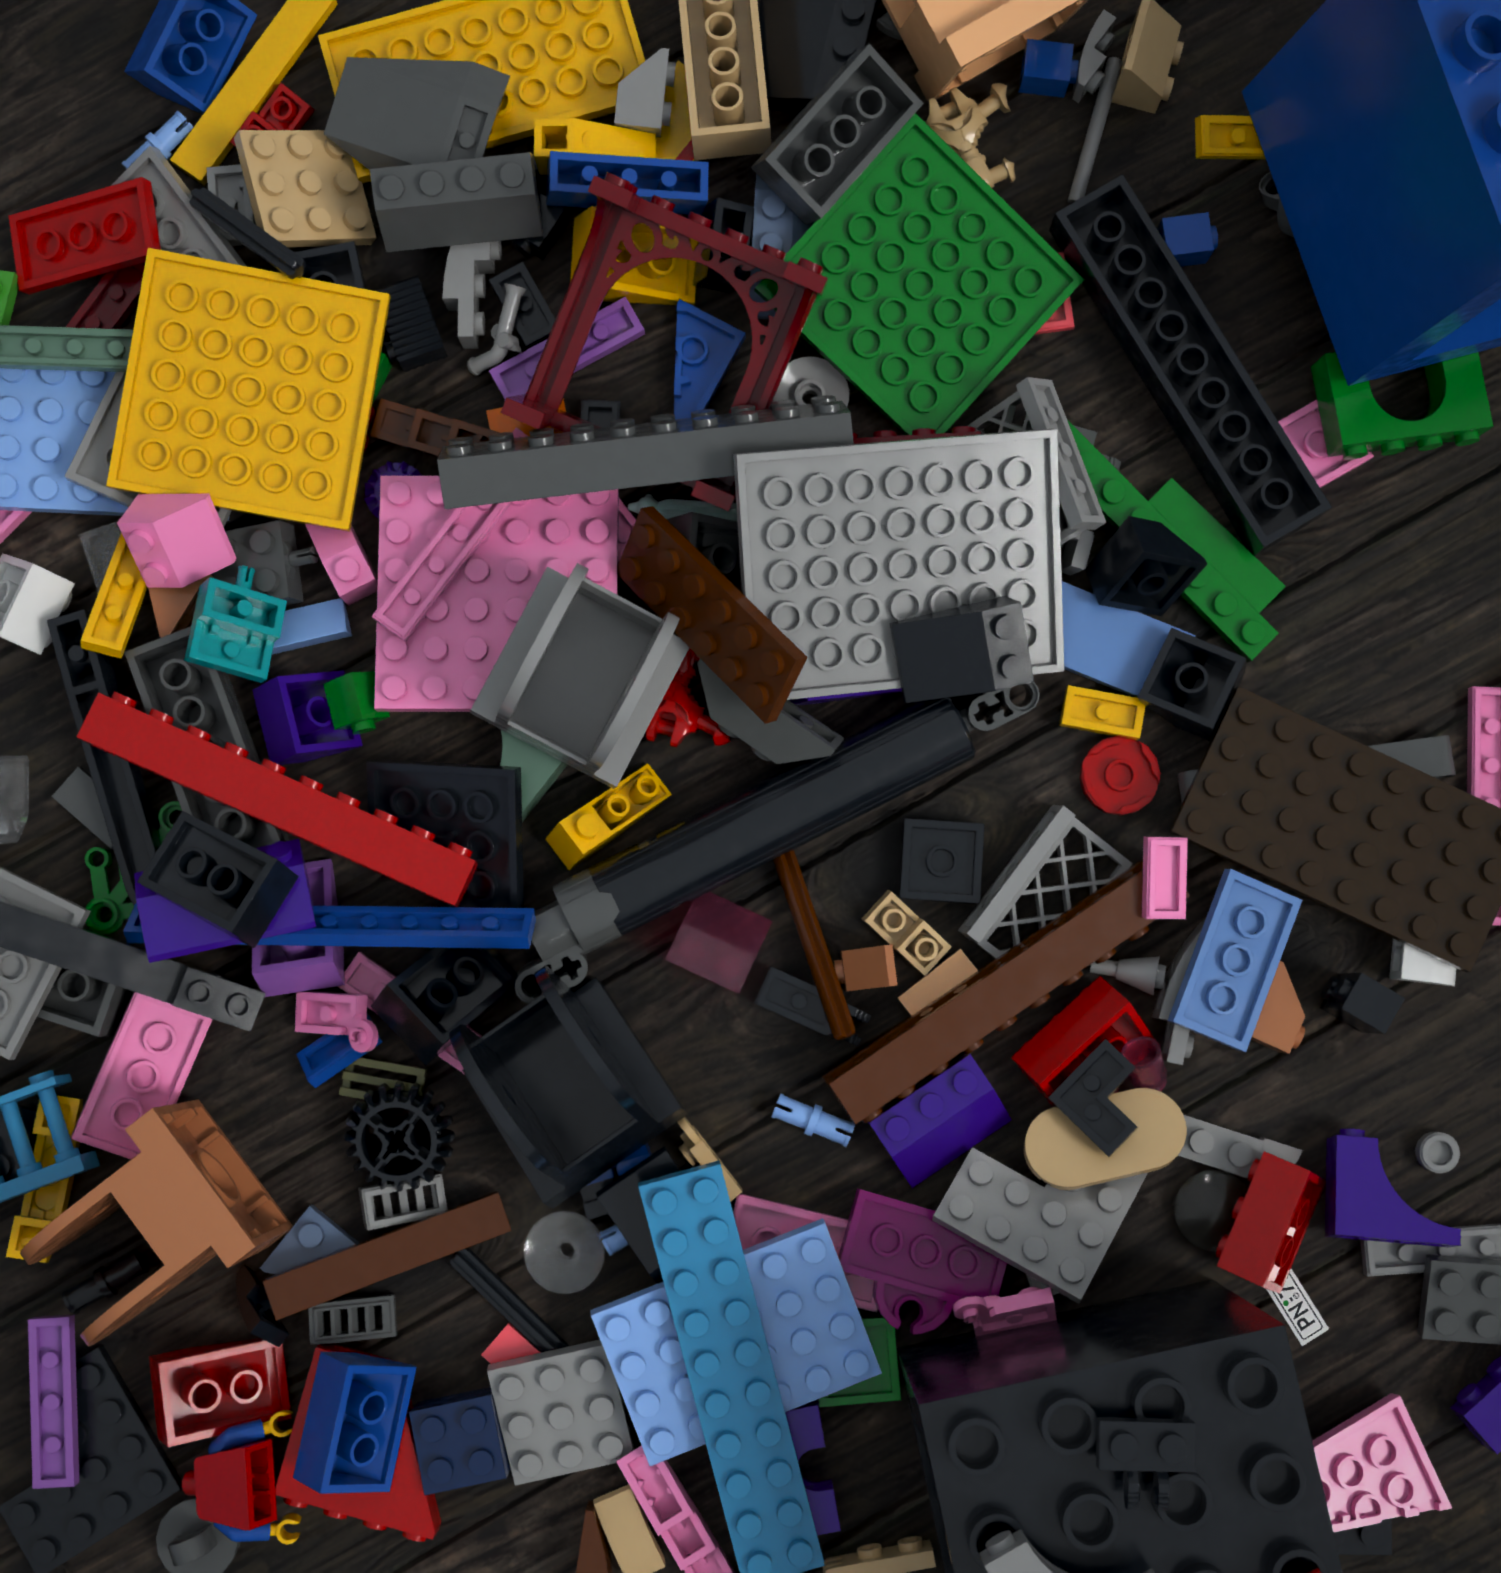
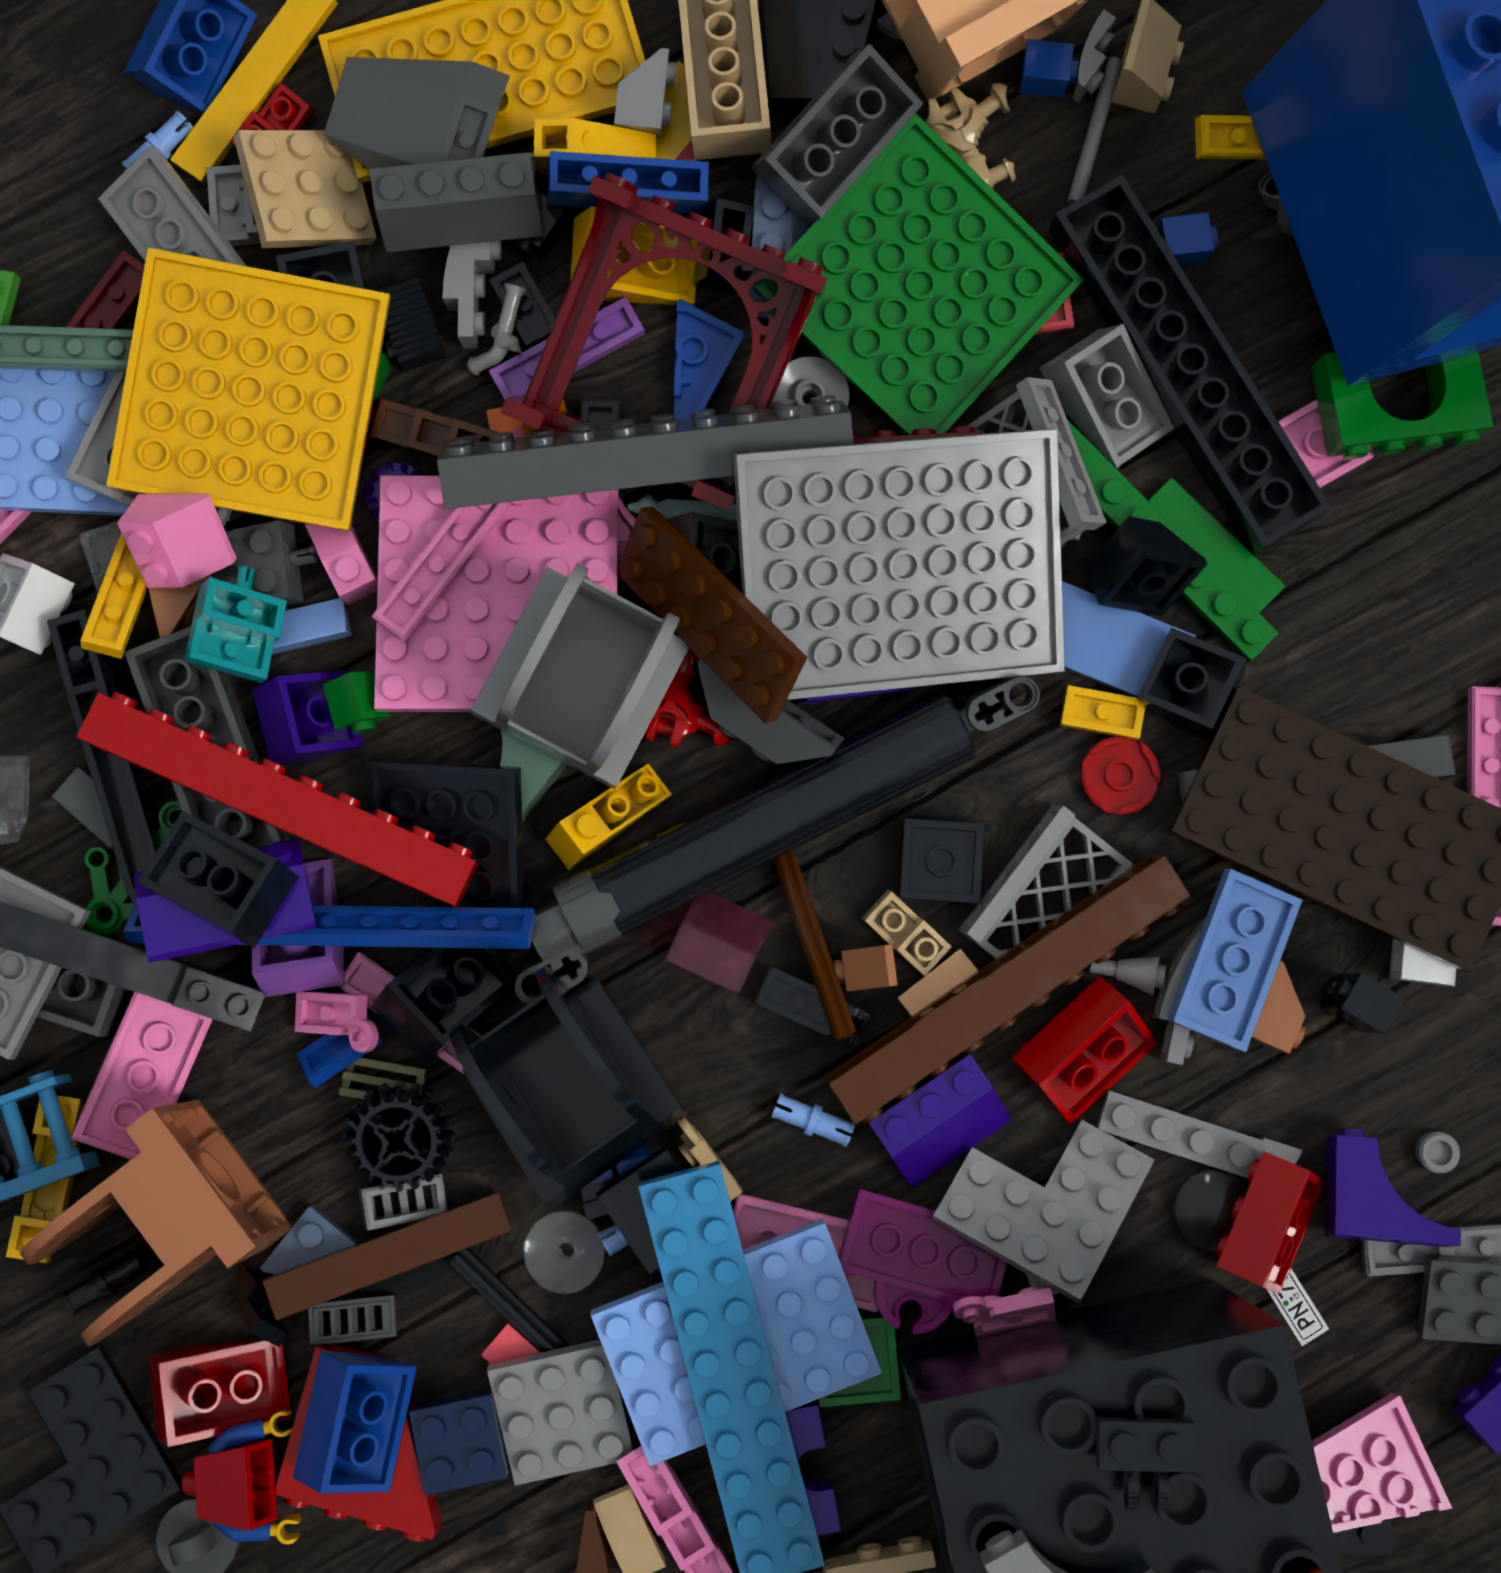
red plate [8,177,161,294] -> none
medium lavender plate [28,1314,80,1489] -> none
black axle [189,188,306,279] -> none
black slope [889,596,1034,703] -> none
tan tile [1024,1088,1187,1190] -> none
black plate [1048,1039,1138,1157] -> none
light grey tile [1061,530,1094,576] -> none
clear pink piece [1114,1036,1167,1093] -> none
bright pink tile [1142,837,1188,919] -> none
none -> light grey slope [1040,324,1174,468]

